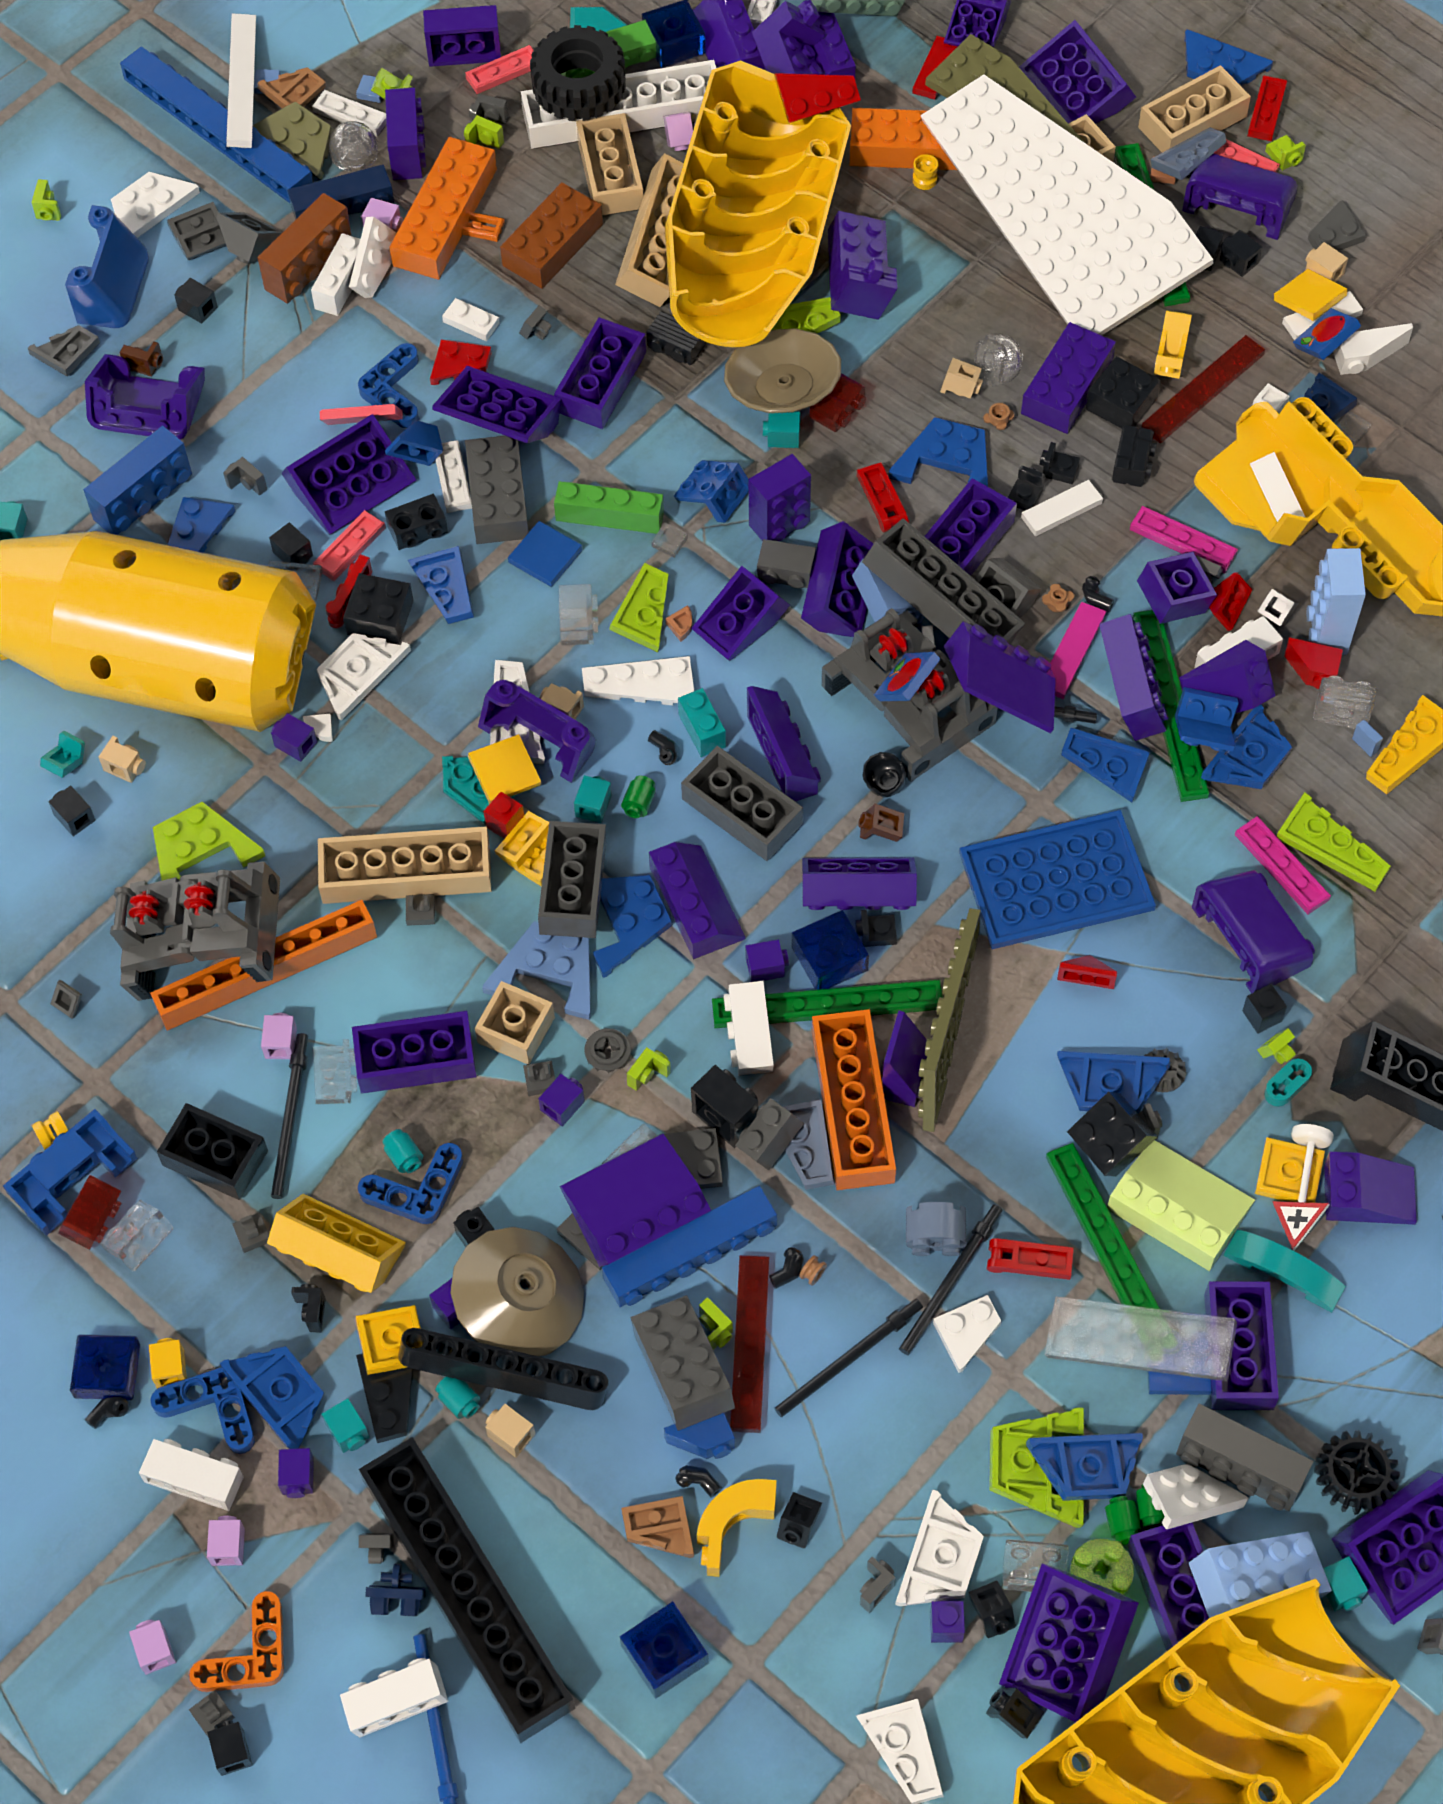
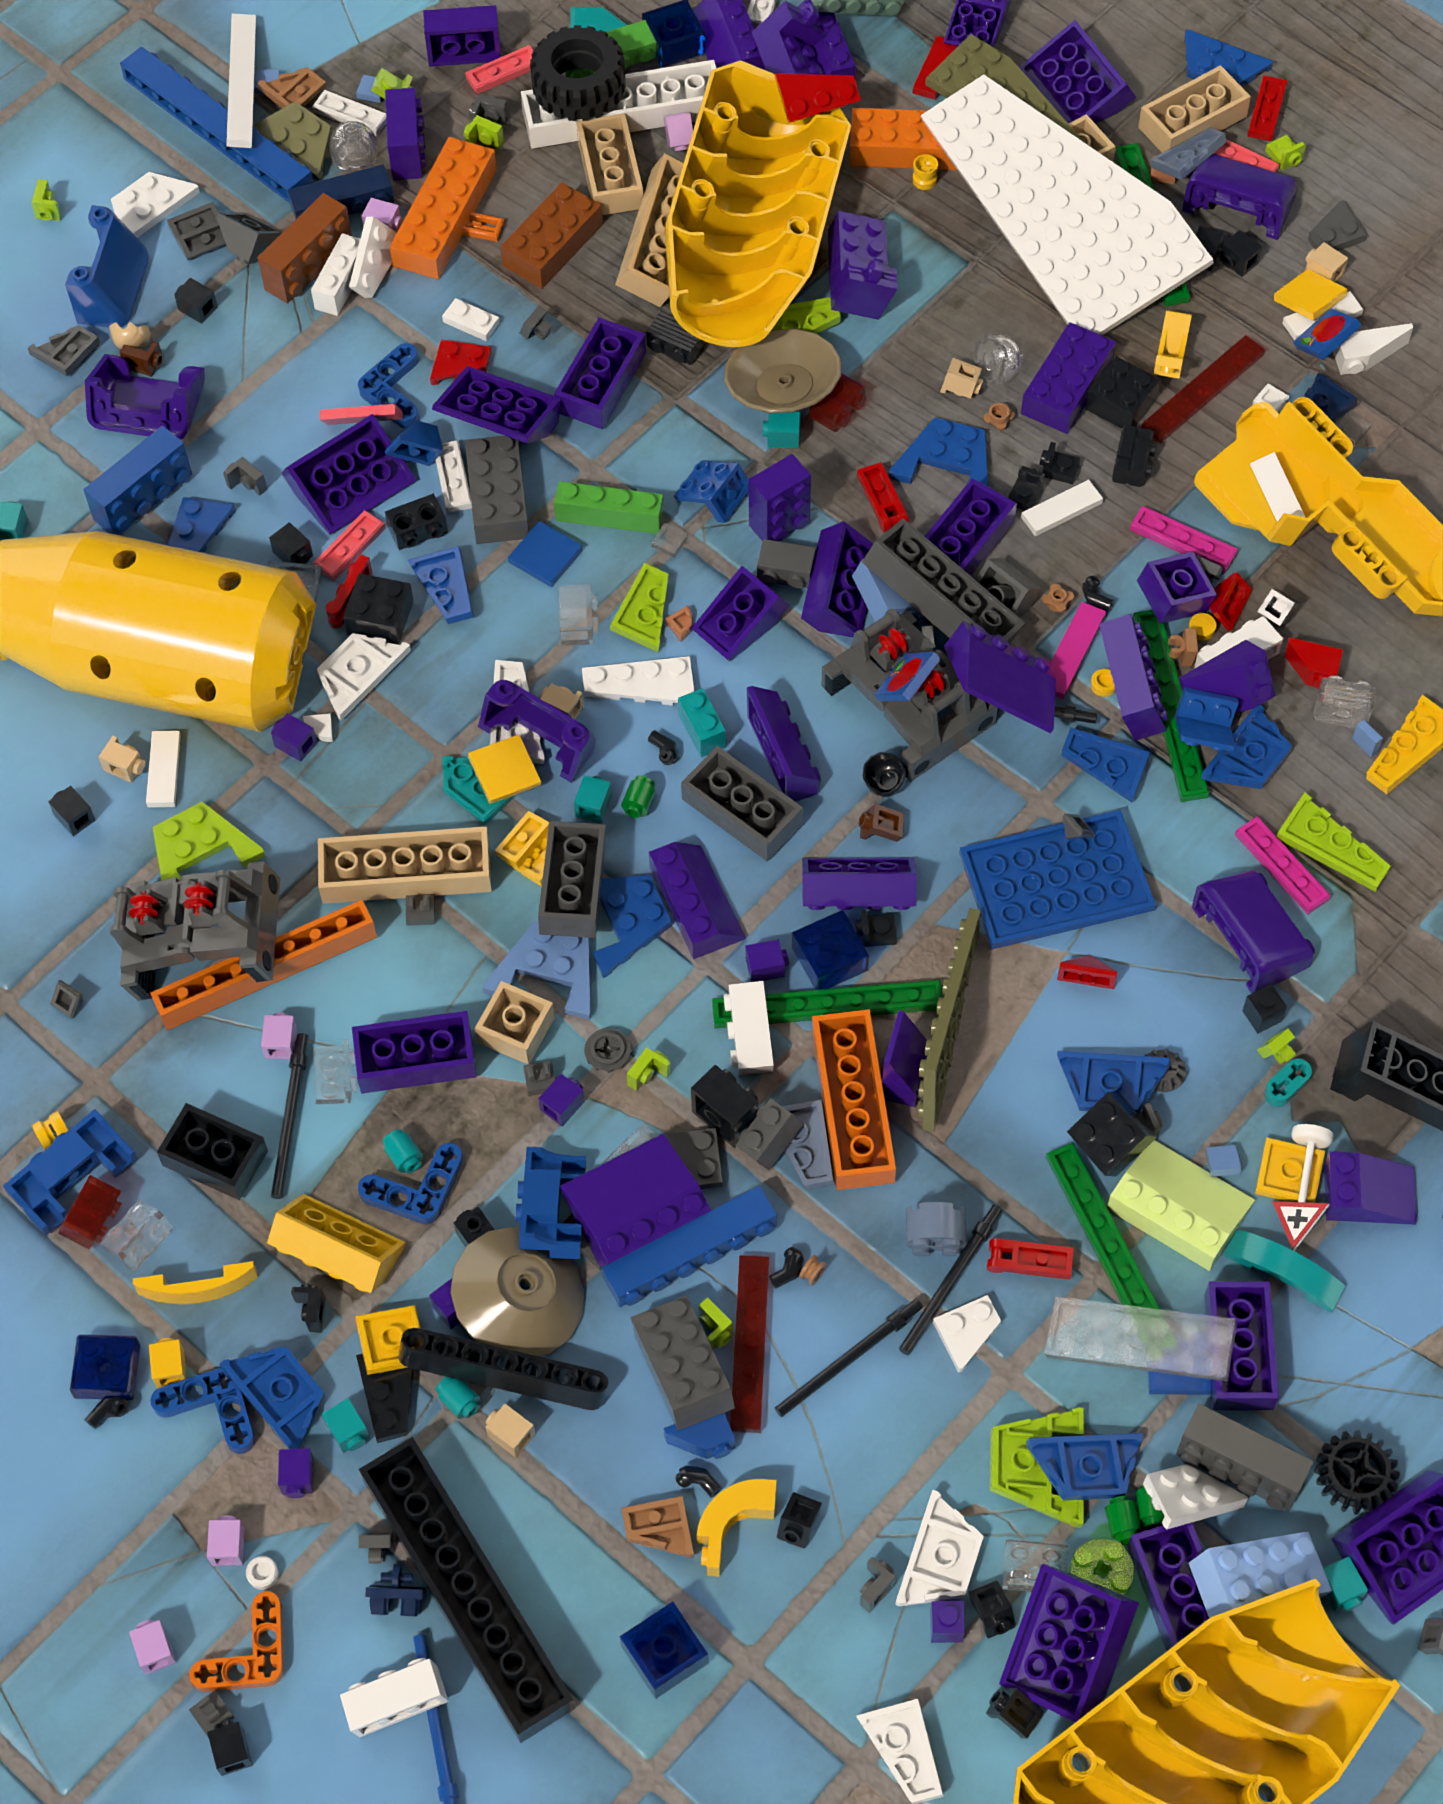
teal bracket [40,731,85,778] -> none
white brick [139,1439,244,1511] -> none
dark grey tile [232,1212,269,1253] -> none
red brick [483,791,524,839] -> none
light blue brick [1306,548,1366,655] -> none
none -> tan hair [109,322,151,350]
none -> yellow slope [133,1261,258,1304]
none -> white tile [146,731,181,808]
none -> white tile [246,1556,279,1590]
none -> blue bracket [516,1147,586,1259]
none -> dark grey slope [1063,813,1095,839]
none -> yellow tile [1091,669,1116,697]
none -> medium nougat tile [1168,628,1198,667]
none -> yellow tile [1188,613,1216,641]
none -> medium blue tile [1206,1145,1241,1177]

